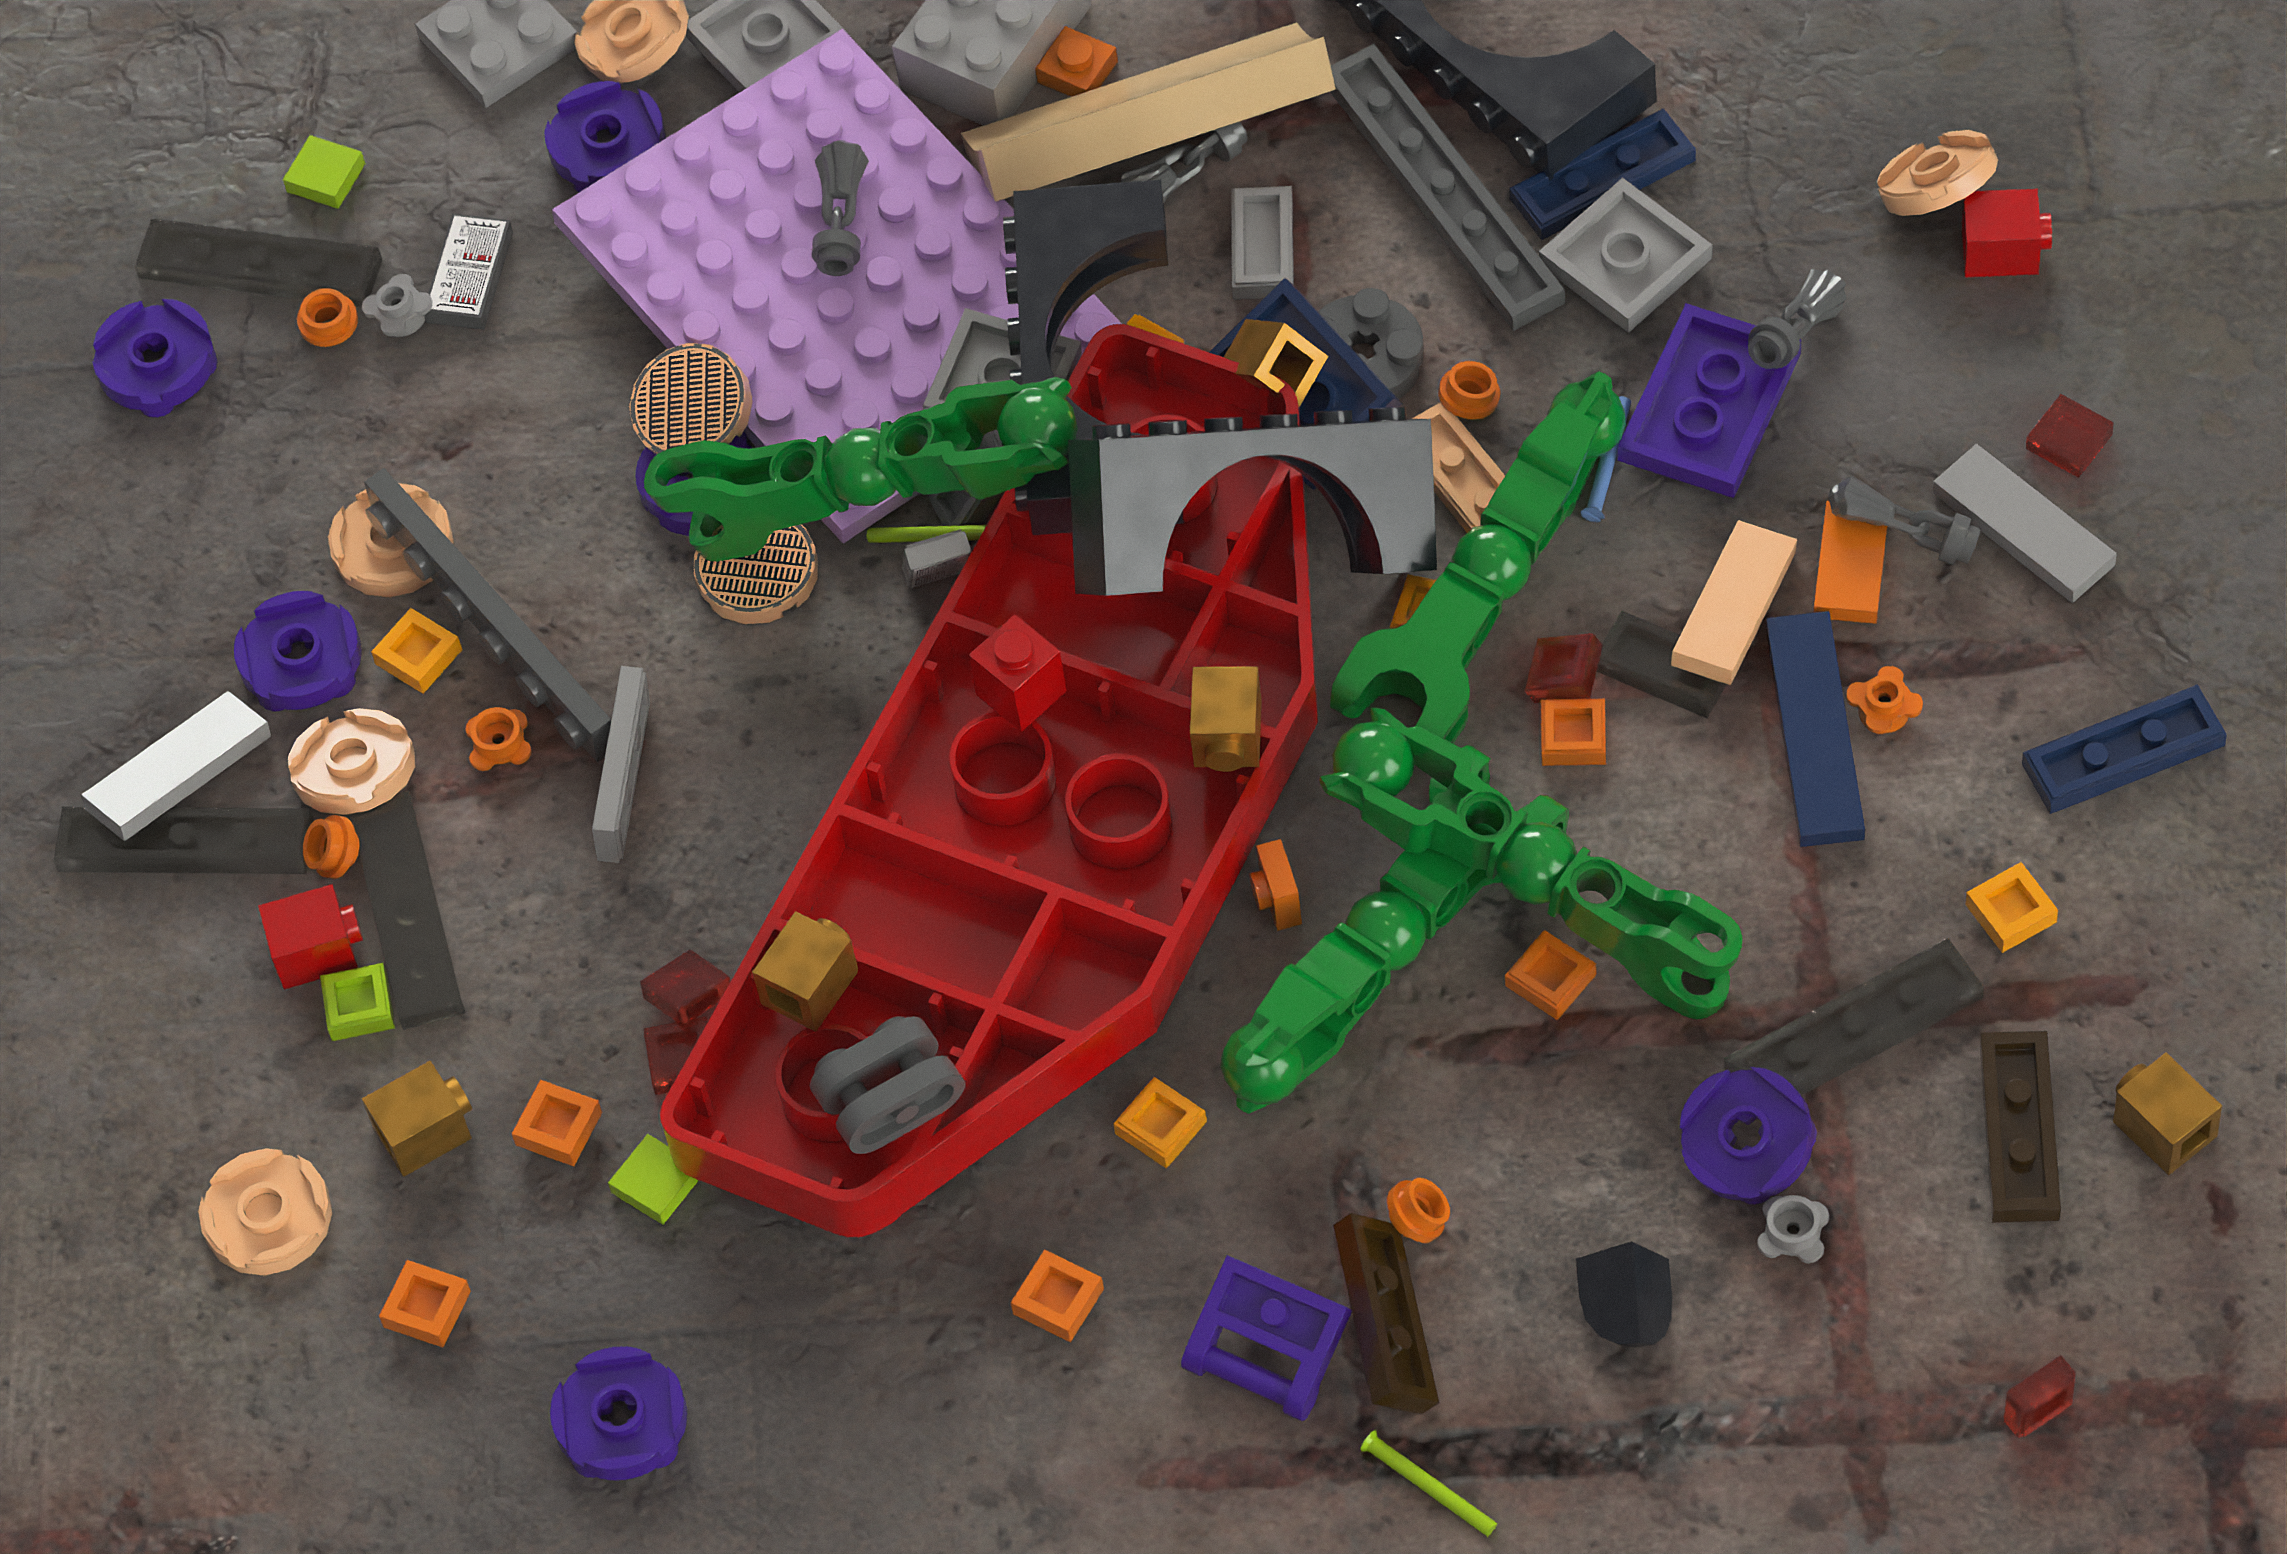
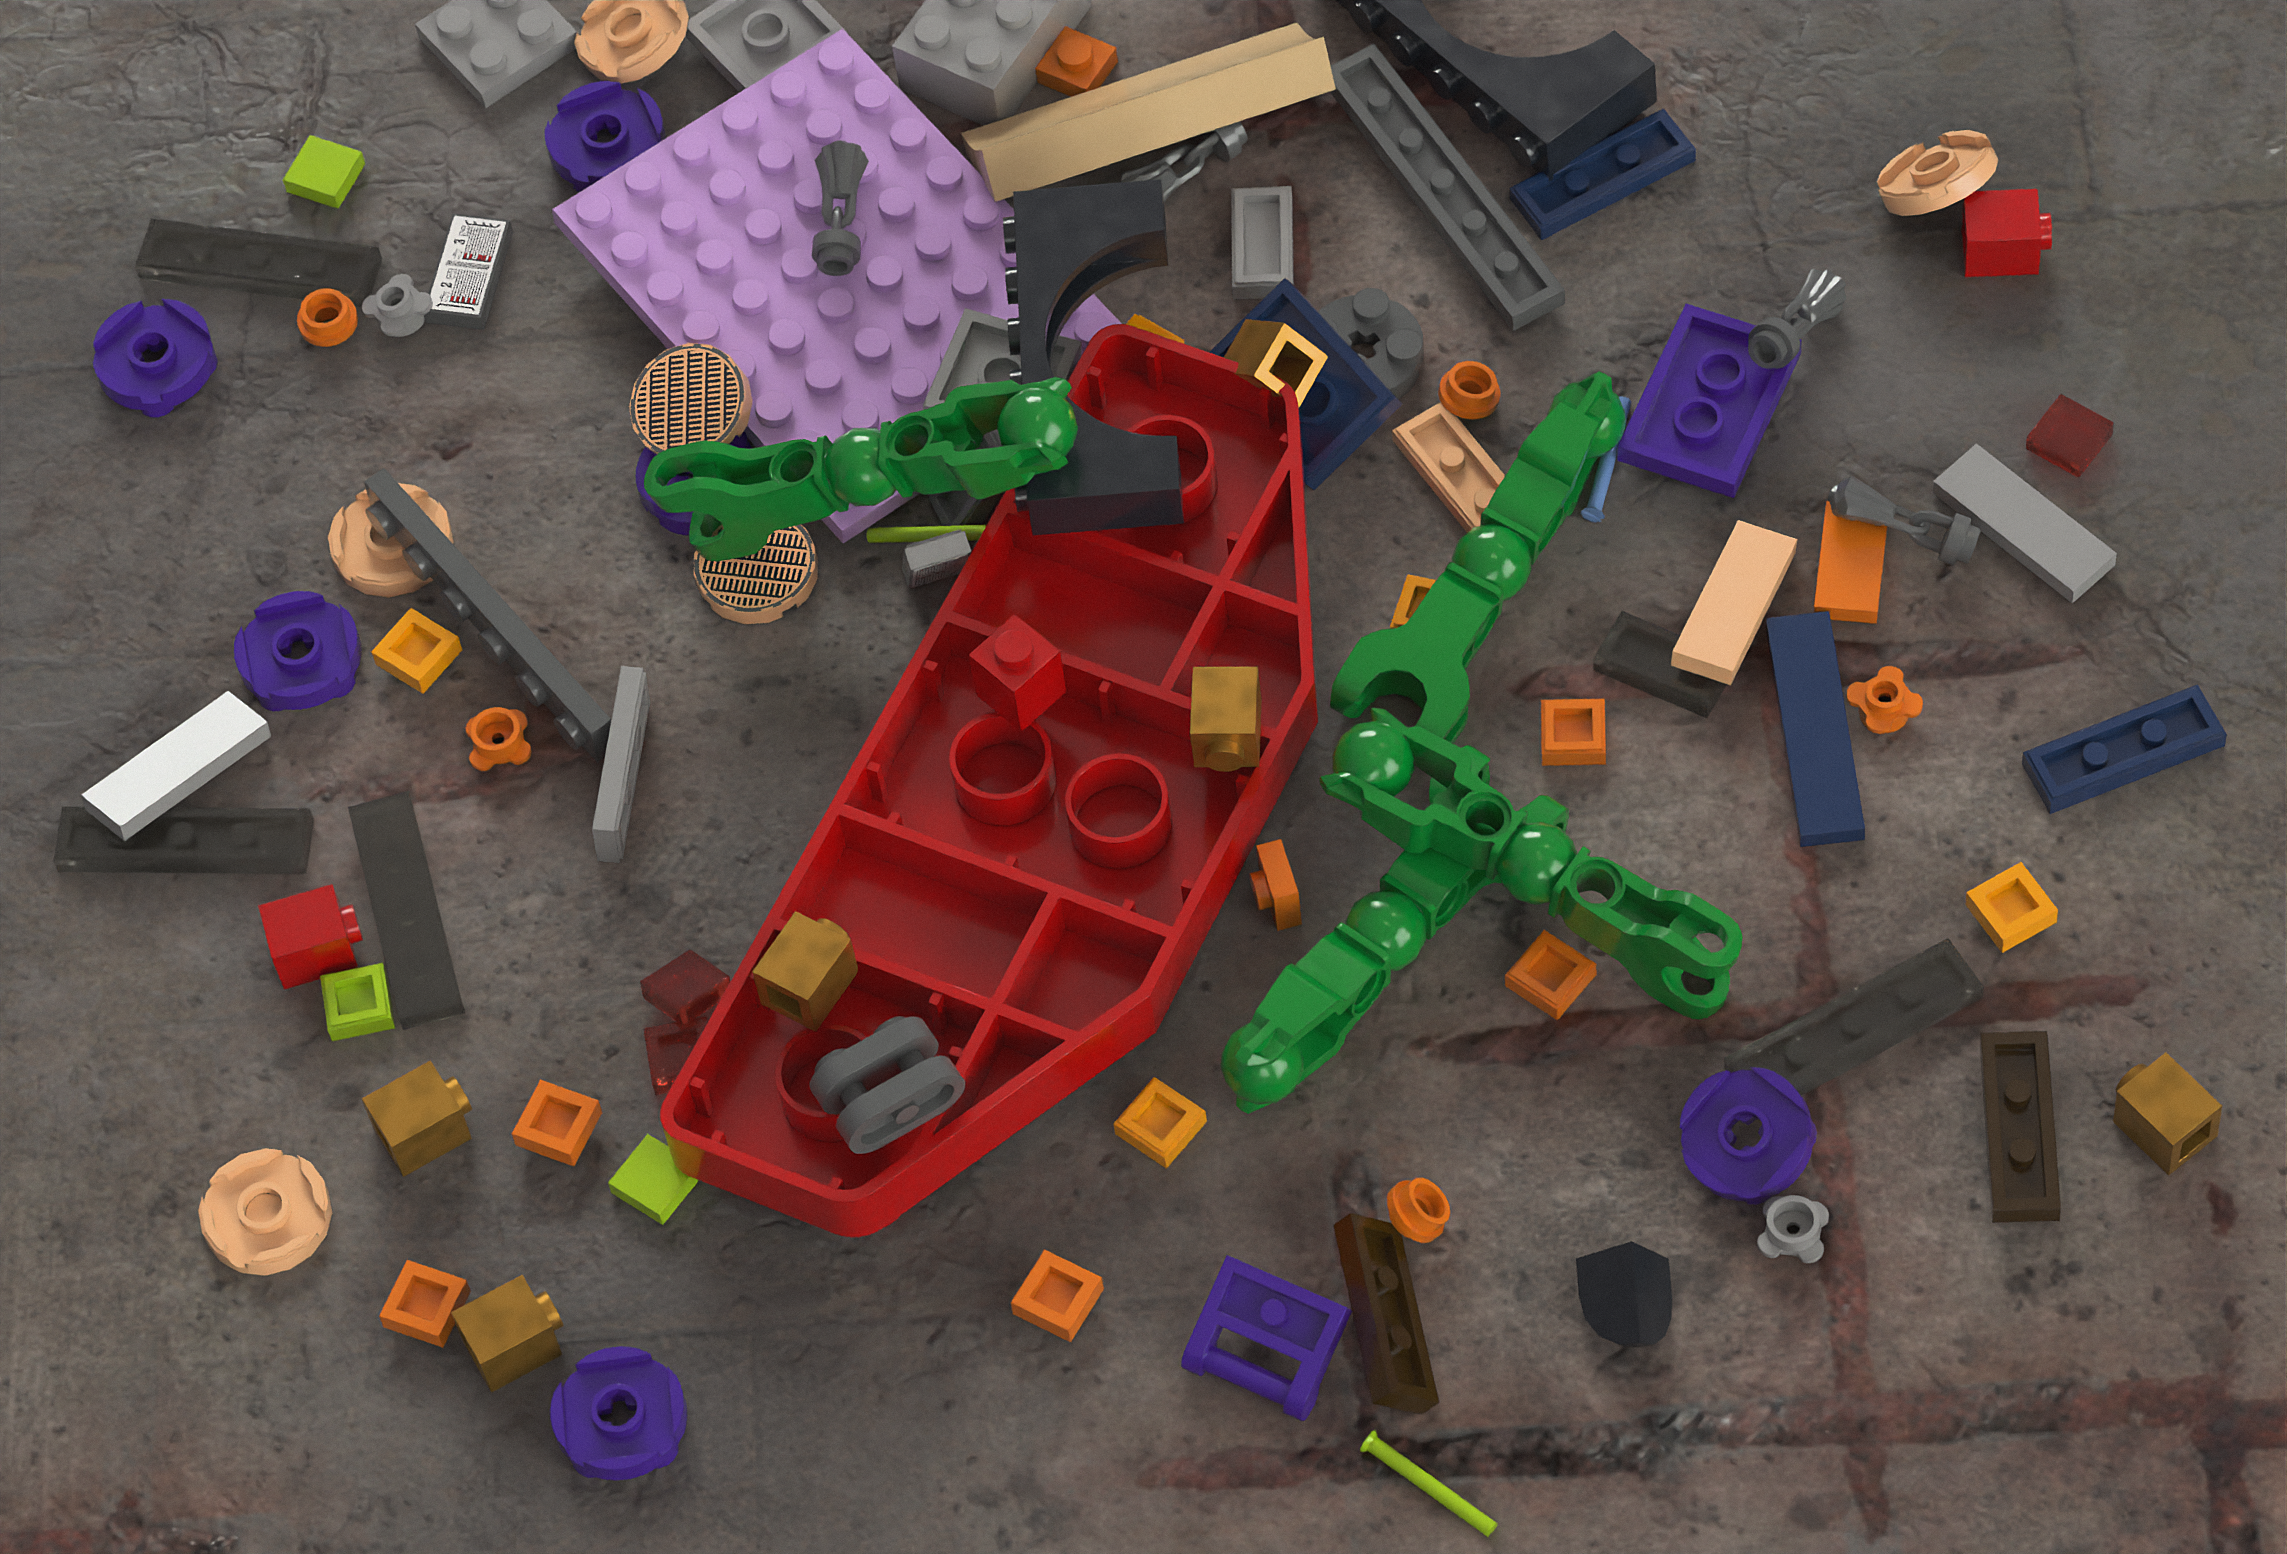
light nougat tile [288,708,415,815] -> none
orange plate [303,815,359,879] -> none
arch [1068,407,1437,596] -> none
clear red tile [1525,633,1603,703] -> none
light grey plate [1539,178,1712,333] -> none
clear red tile [2004,1355,2076,1438] -> none
none -> pearl gold brick [451,1275,564,1393]

